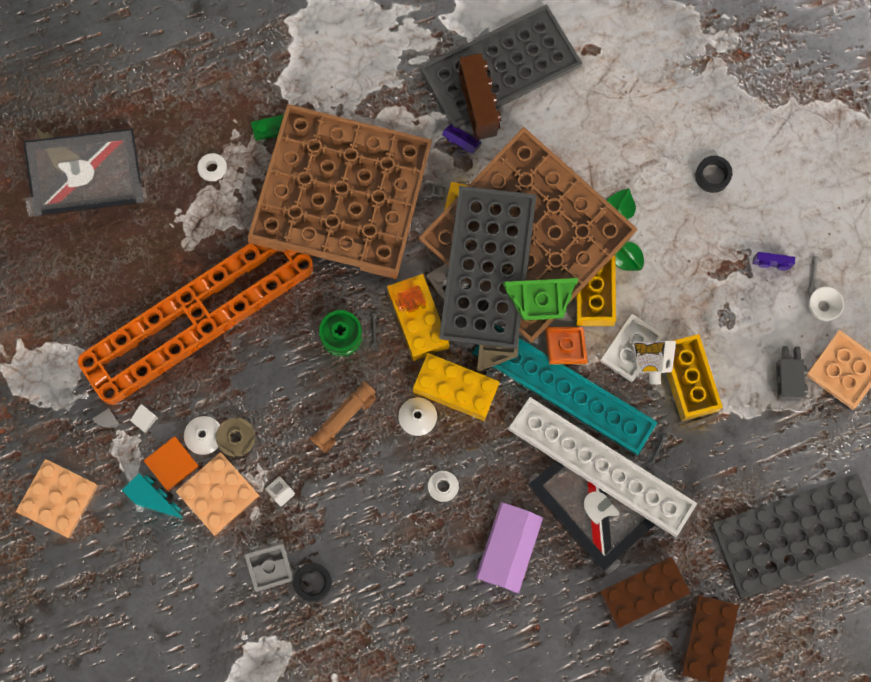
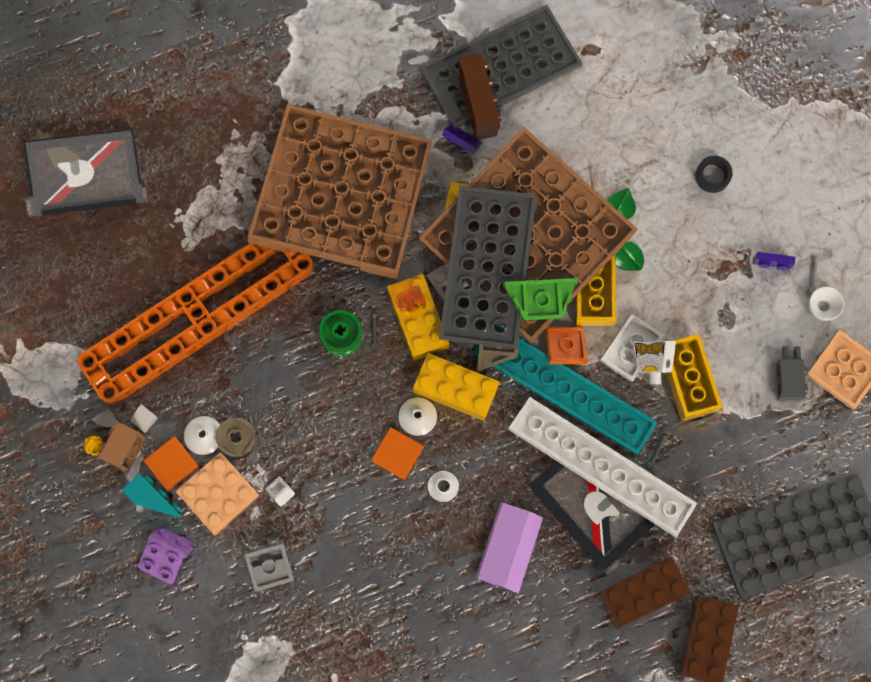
light nougat plate [16,459,98,538] -> none
white piece [197,153,227,181] -> none
green plate [251,115,284,141] -> none
black tyre [293,563,332,602] -> none
medium nougat piece [309,381,376,453] -> none
none -> yellow plate [83,435,103,456]
none -> medium nougat brick [98,422,146,473]
none -> medium lavender bracket [138,526,194,584]
none -> orange tile [371,427,424,481]

